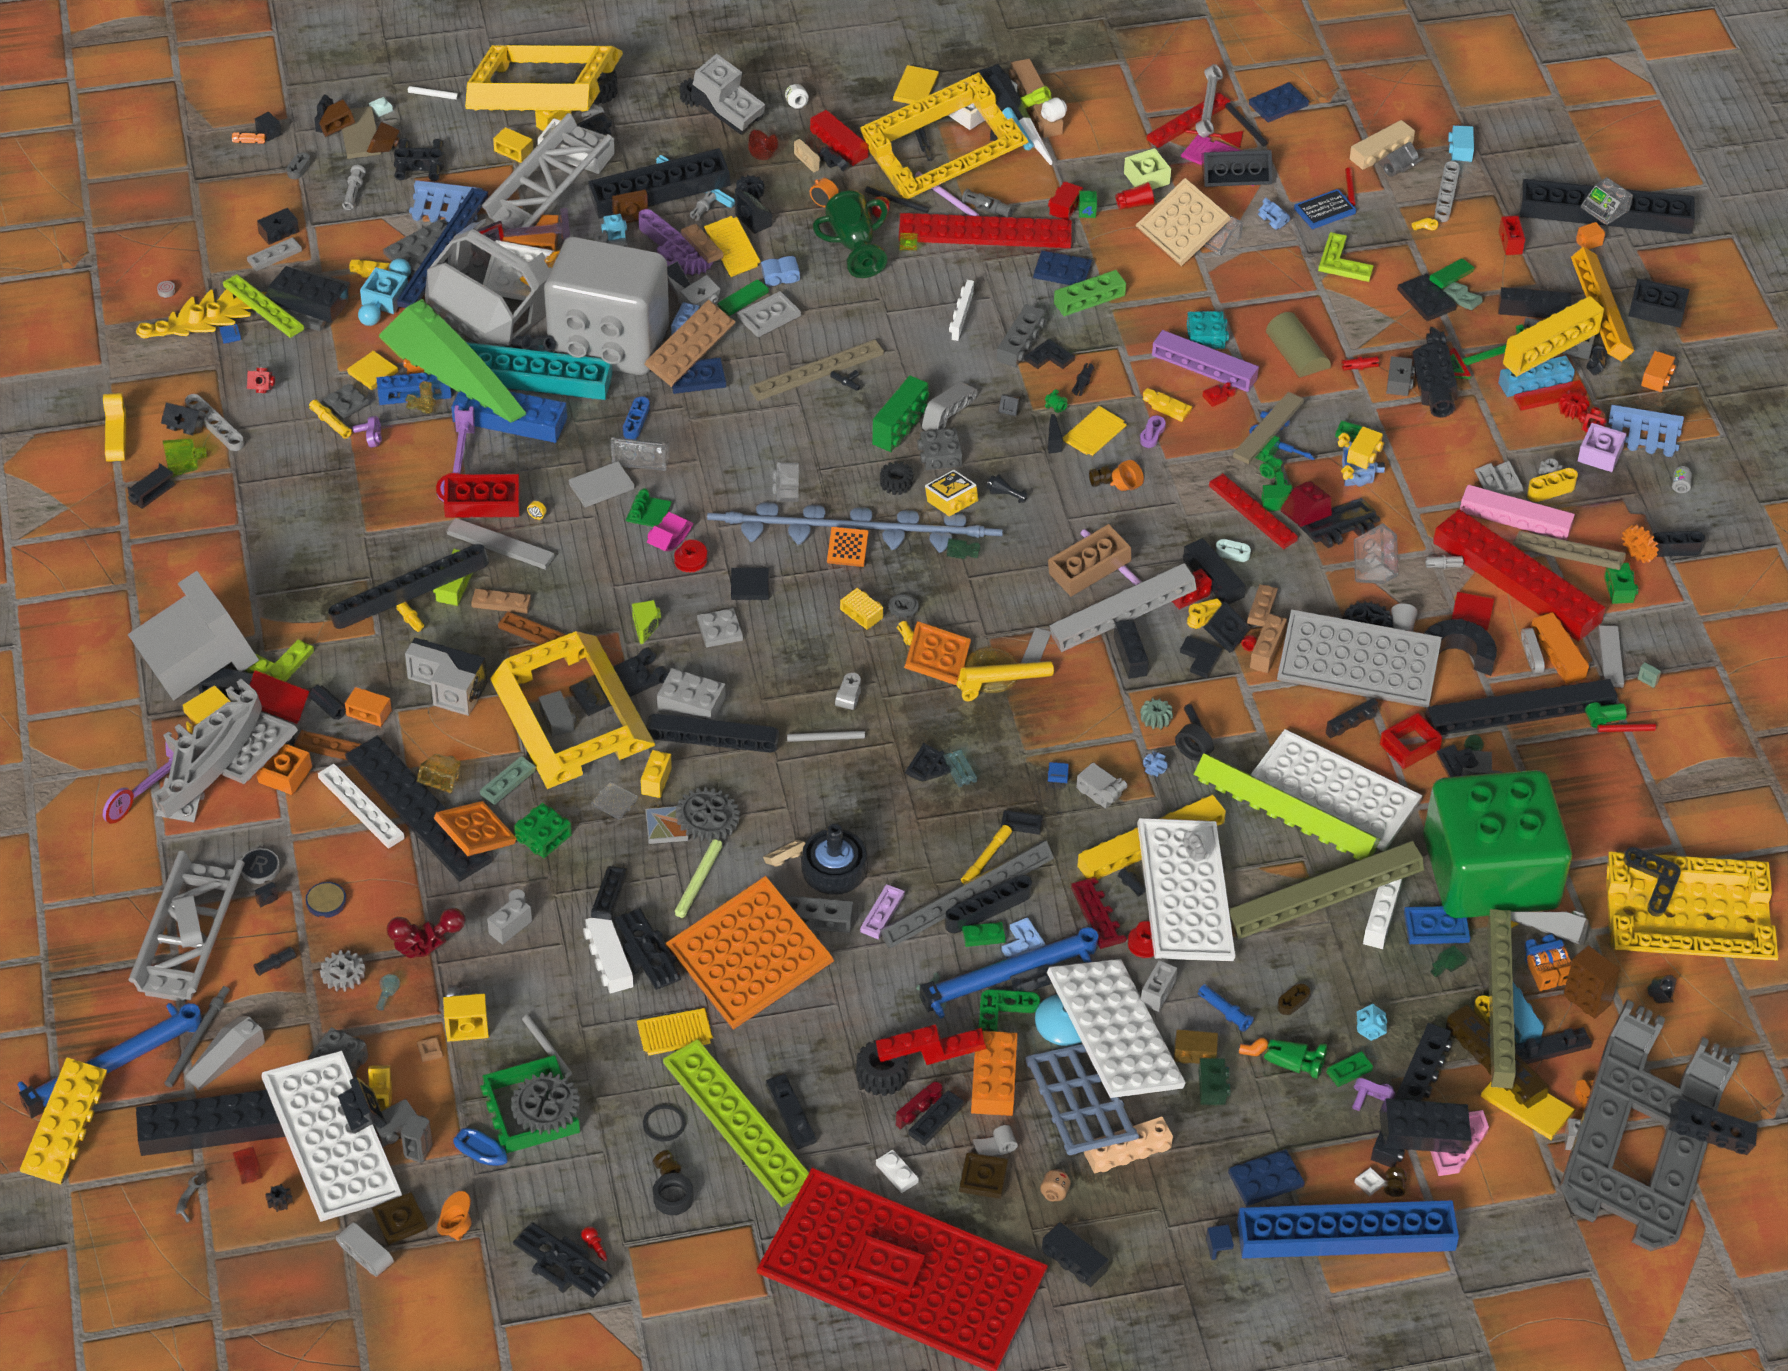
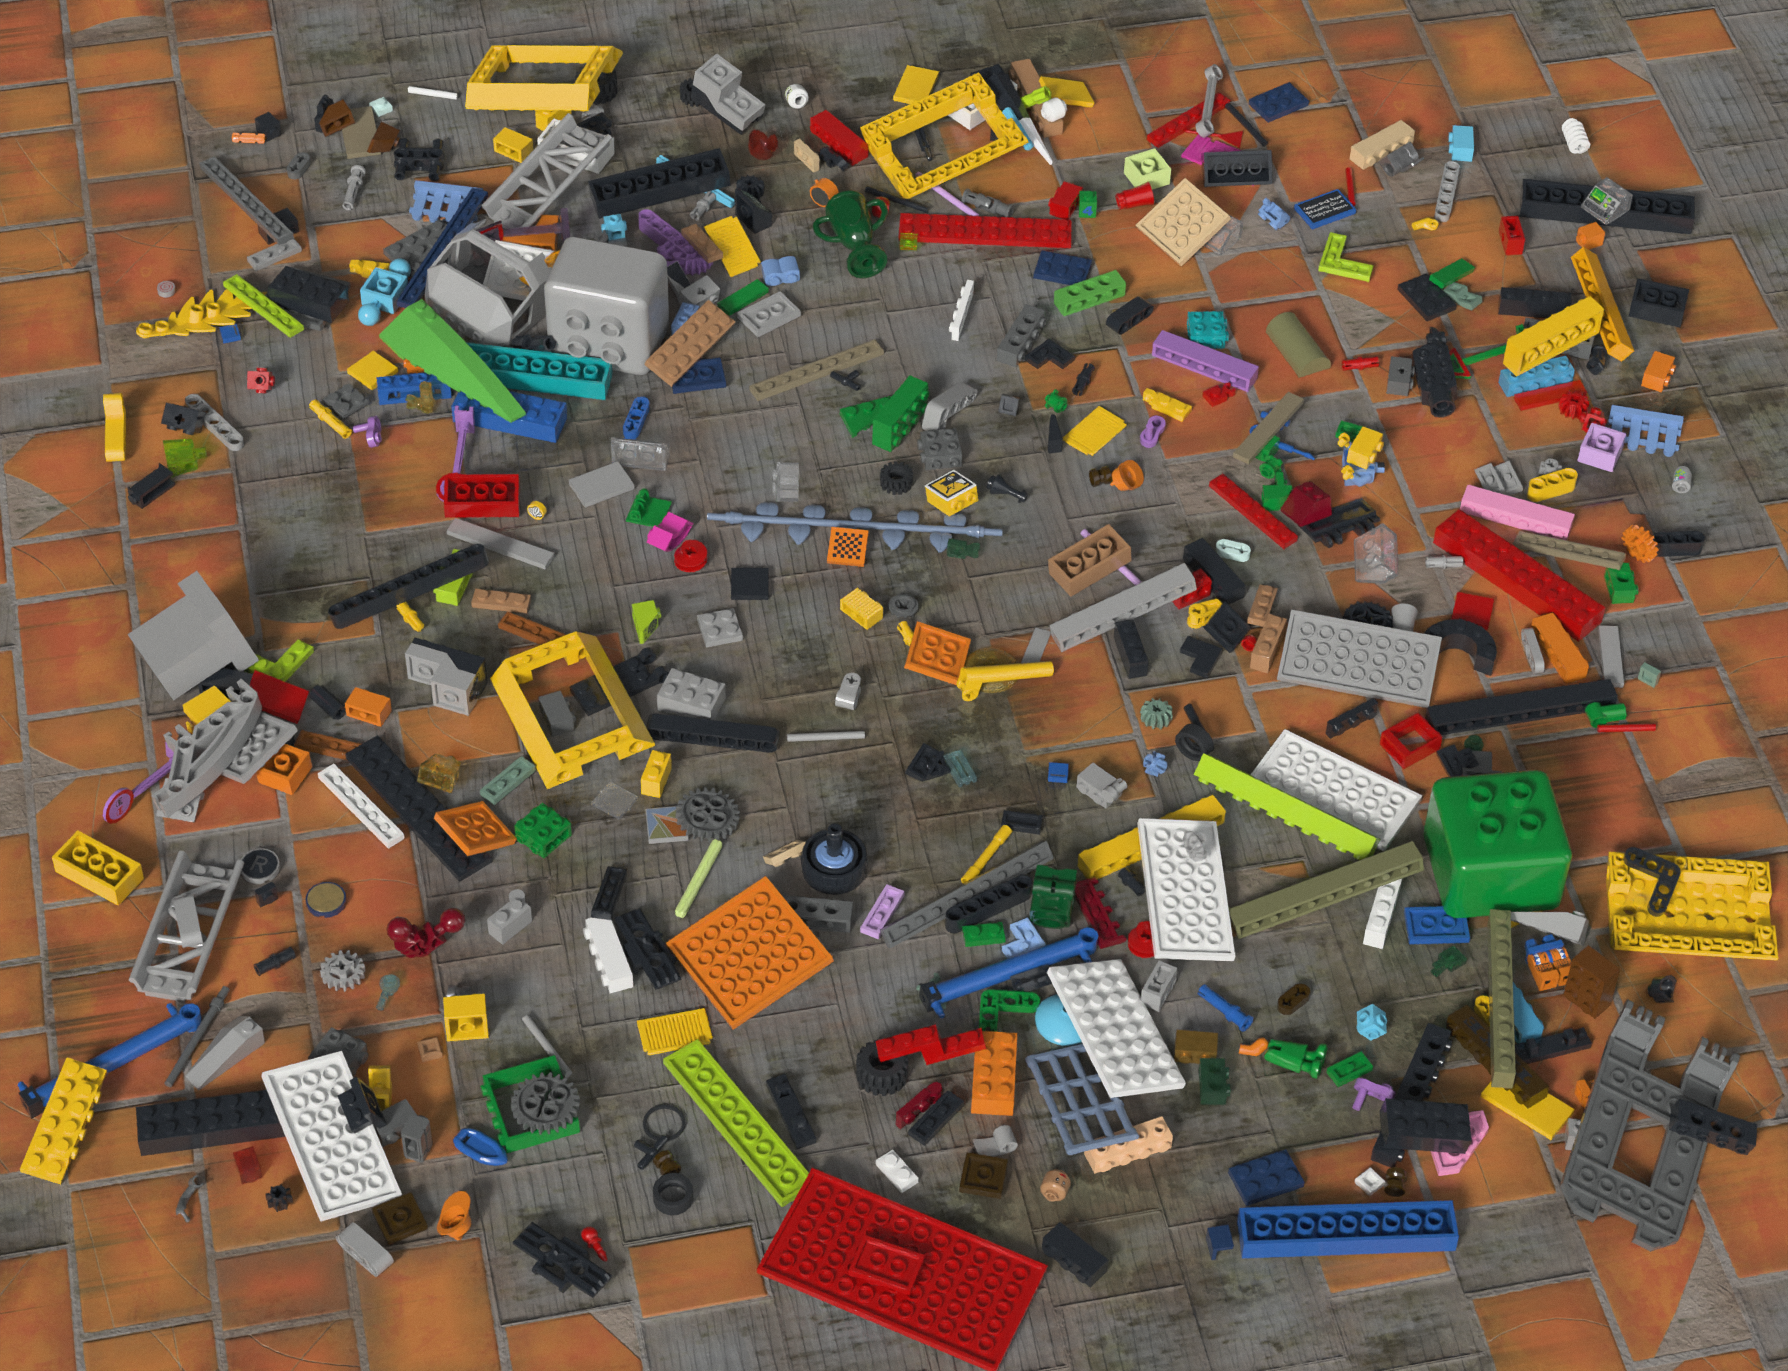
reddish brown plate [612,190,648,223] -> none
none -> yellow brick [52,830,144,906]
none -> dark grey plate [199,157,294,245]
none -> black piece [634,1135,668,1170]
none -> green wing [840,396,891,438]
none -> dark green piece [1030,864,1077,929]
none -> yellow tile [1039,76,1094,107]
none -> black beam [1106,296,1154,335]
none -> white piece [1562,118,1590,154]

